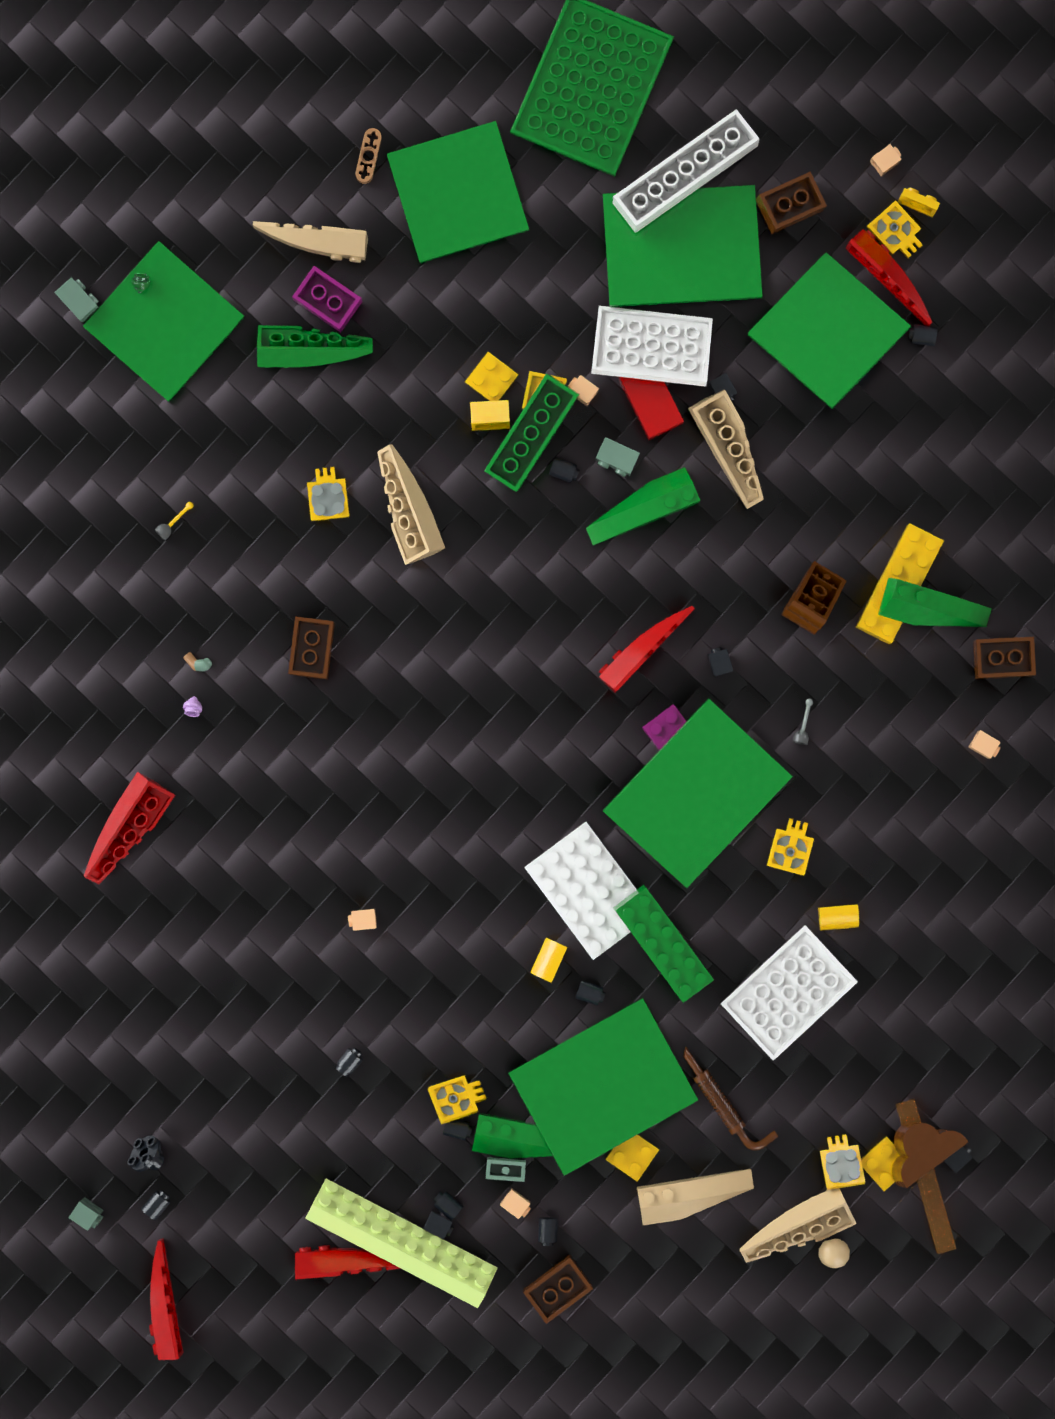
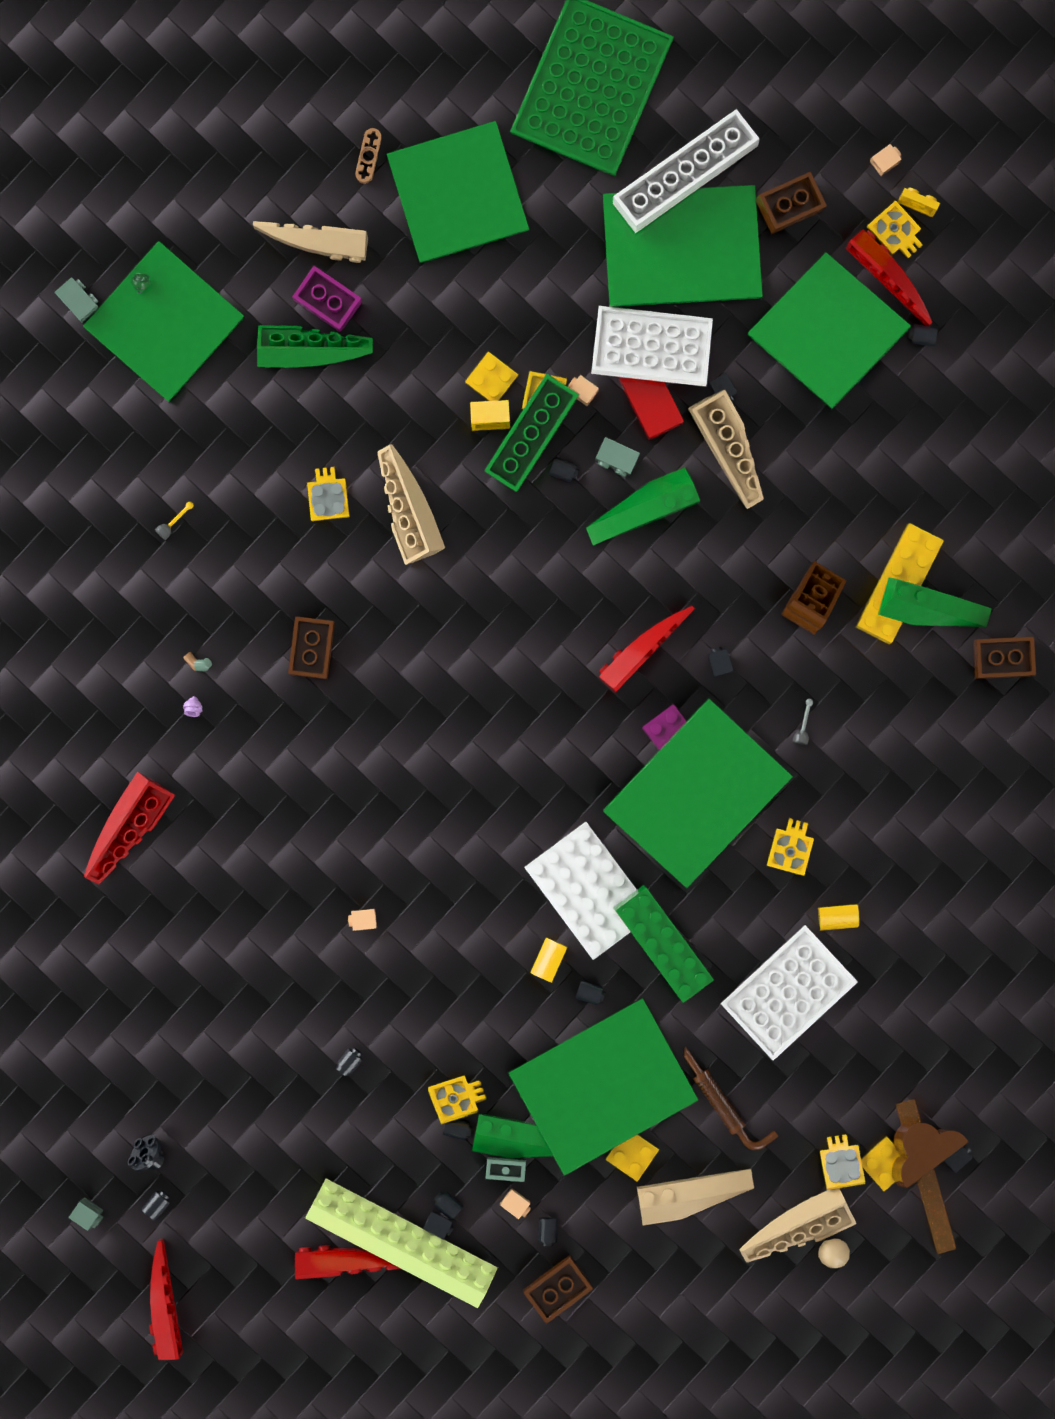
light nougat brick [969,730,1001,759] -> none

